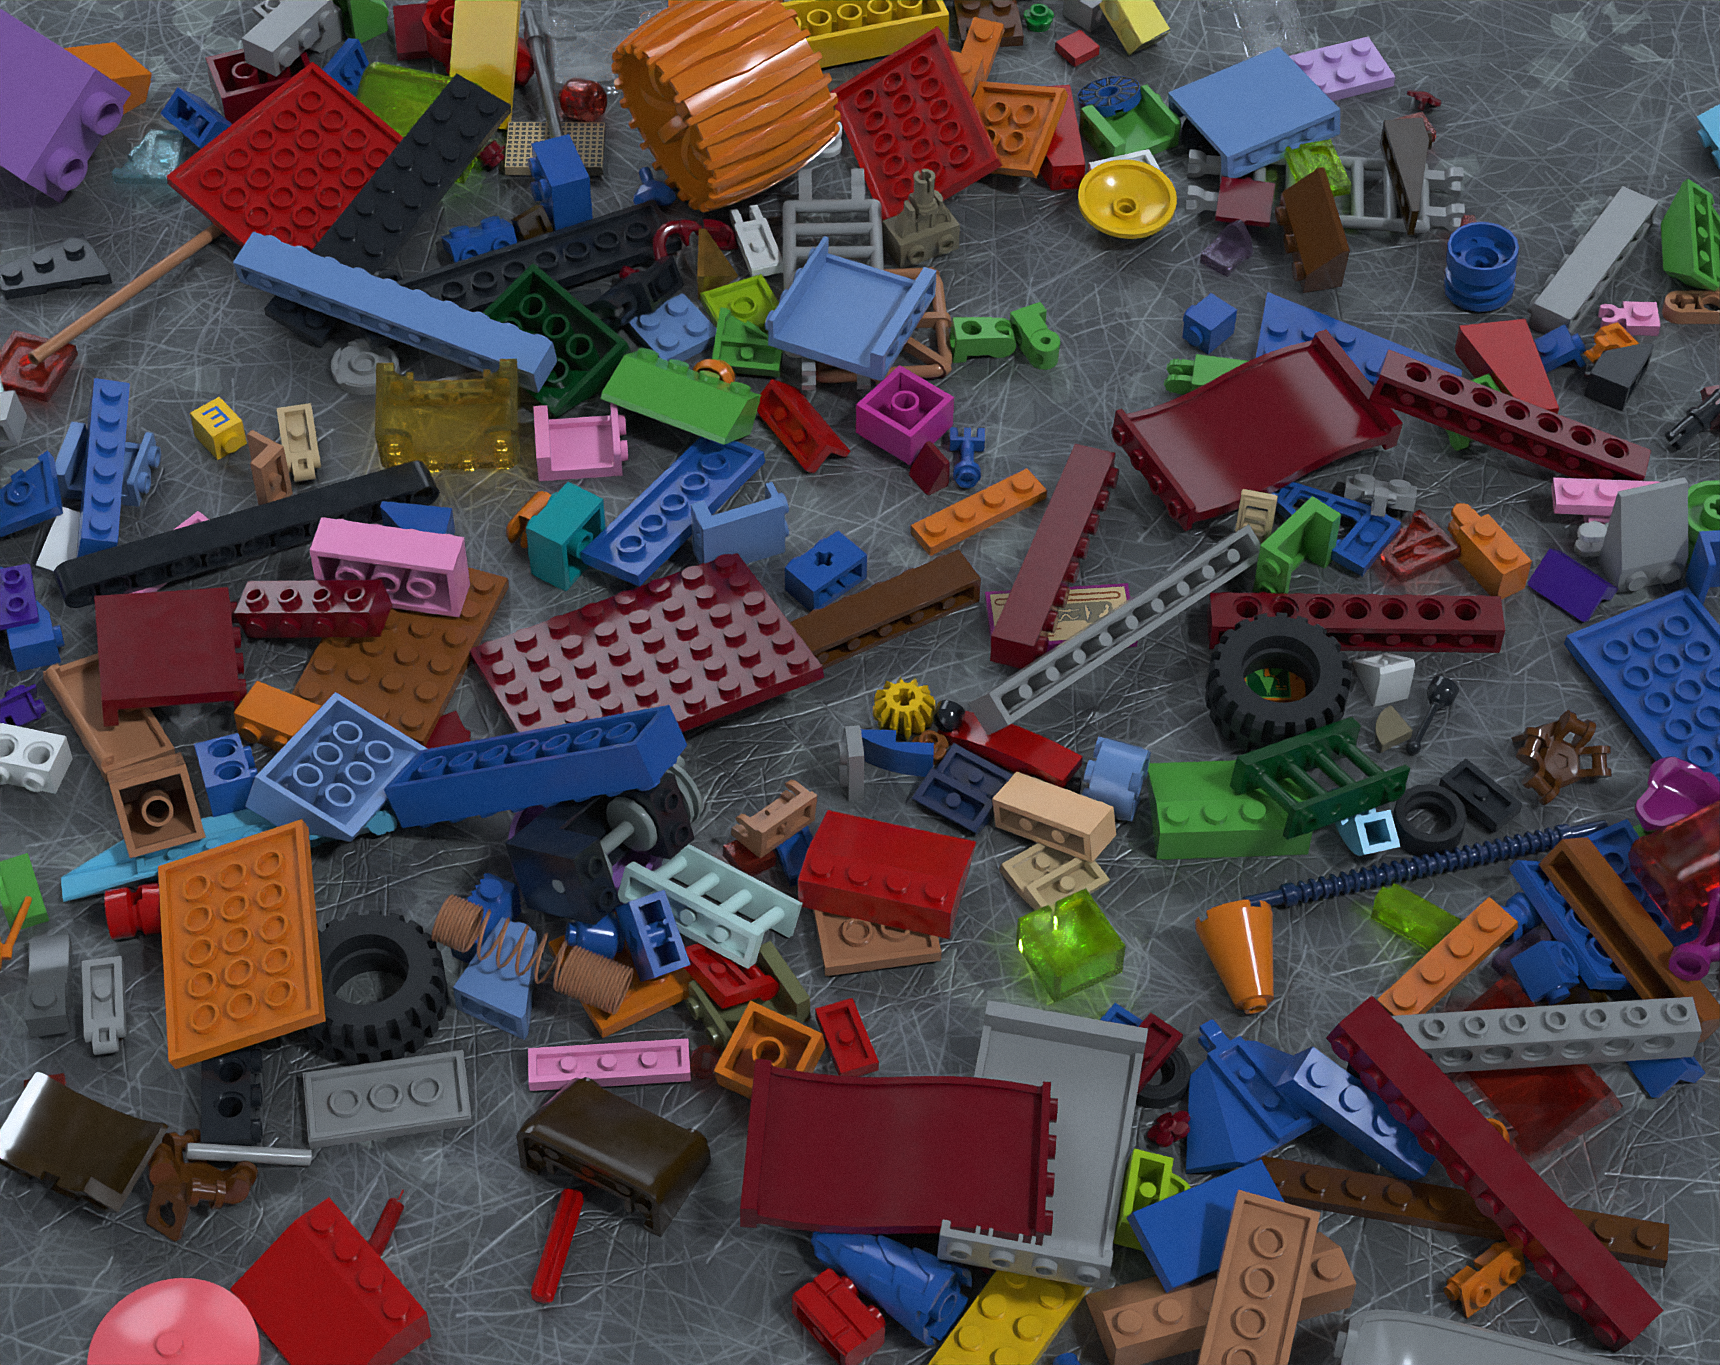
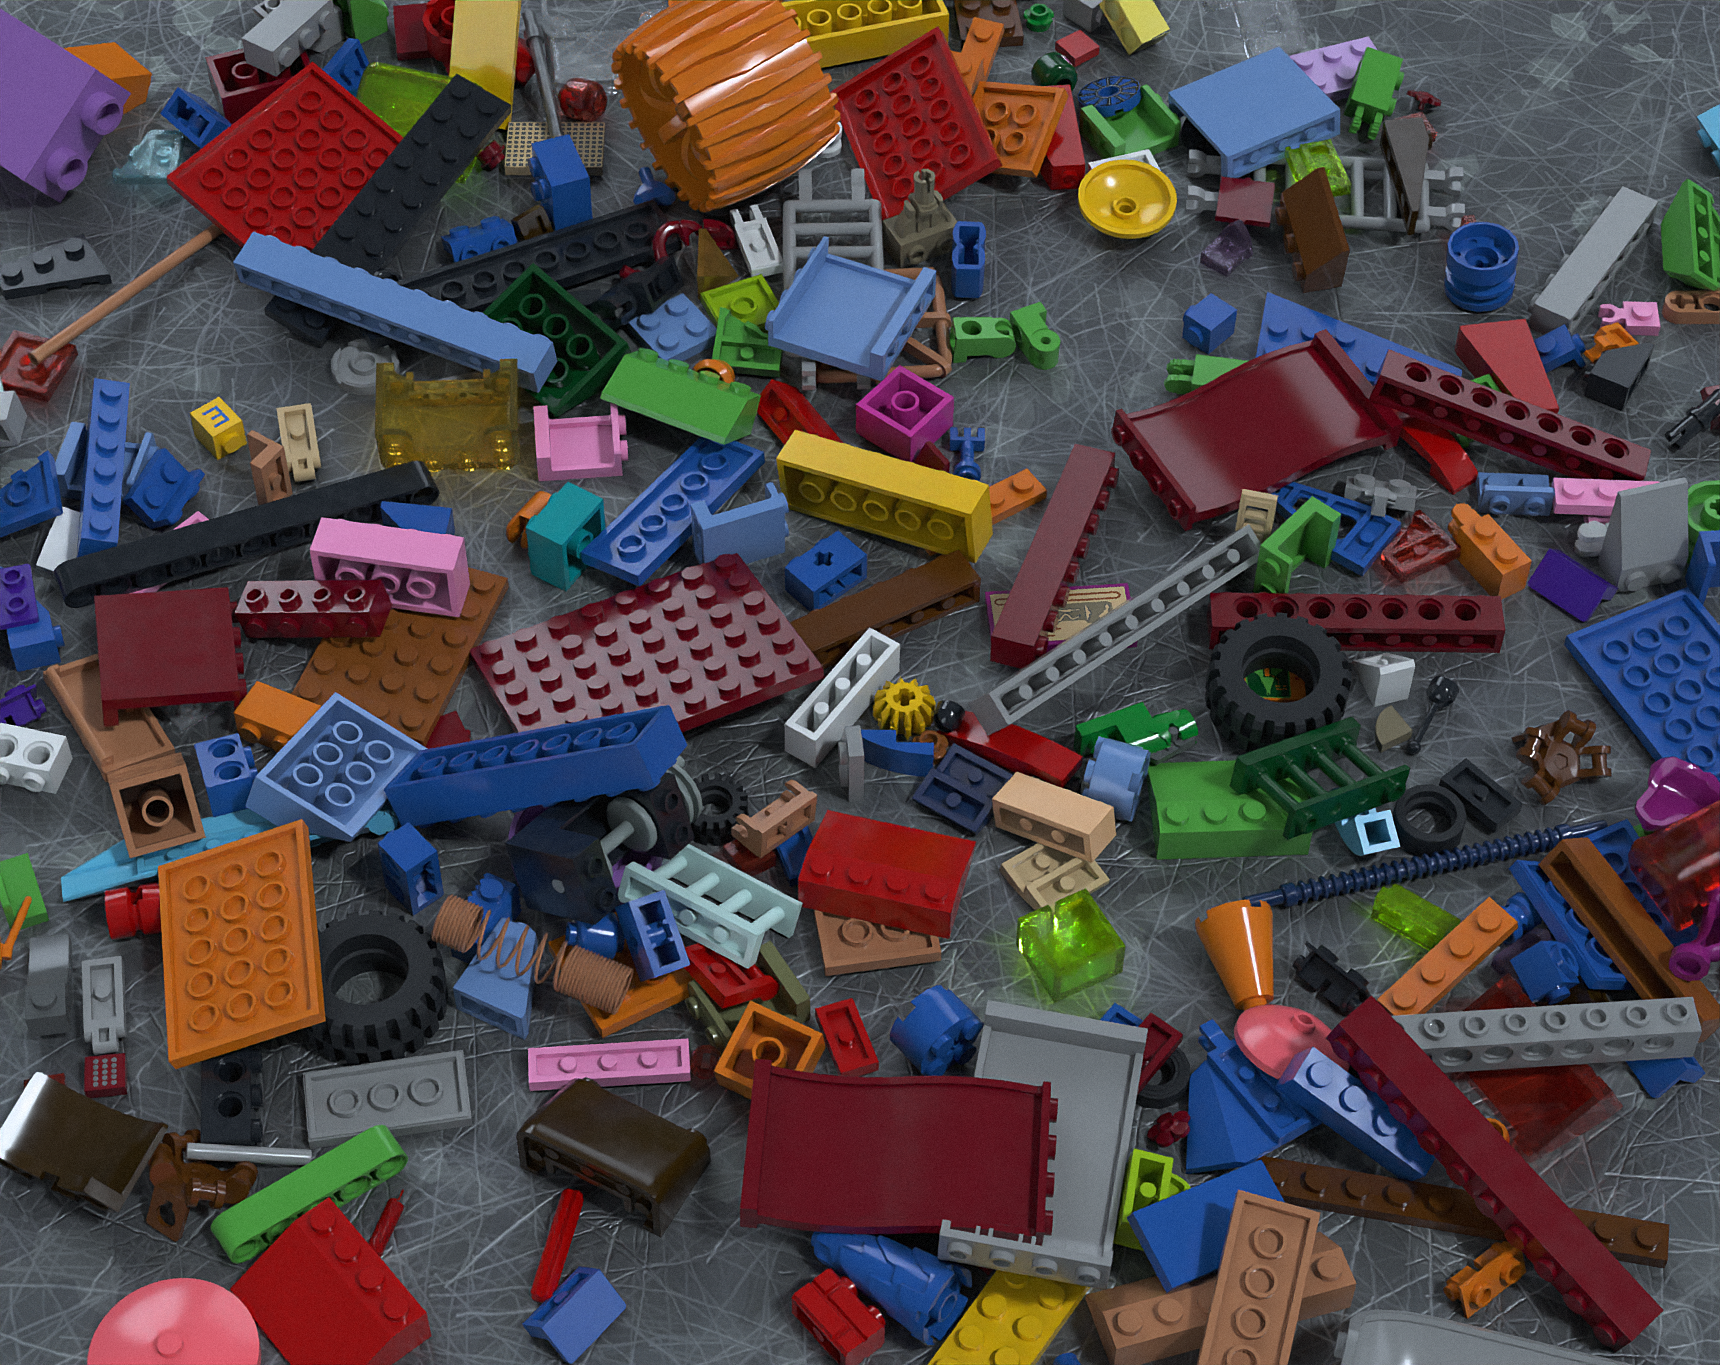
none -> dark red tile [84,1053,127,1098]
none -> blue bracket [123,448,205,529]
none -> bright green beam [211,1124,408,1264]
none -> blue brick [377,822,444,916]
none -> blue panel [522,1266,626,1364]
none -> black tyre [691,773,748,846]
none -> yellow brick [776,430,993,563]
none -> white brick [784,627,900,768]
none -> blue brick [890,985,984,1076]
none -> blue brick [951,221,986,298]
none -> dark green head [1031,52,1078,92]
none -> green plate [1073,702,1198,765]
none -> coral dish [1234,1004,1350,1080]
none -> black hinge [1292,941,1371,1013]
none -> bright green hinge [1343,47,1404,141]
none -> red slope [1391,408,1478,495]
none -> medium blue bracket [1476,472,1555,516]

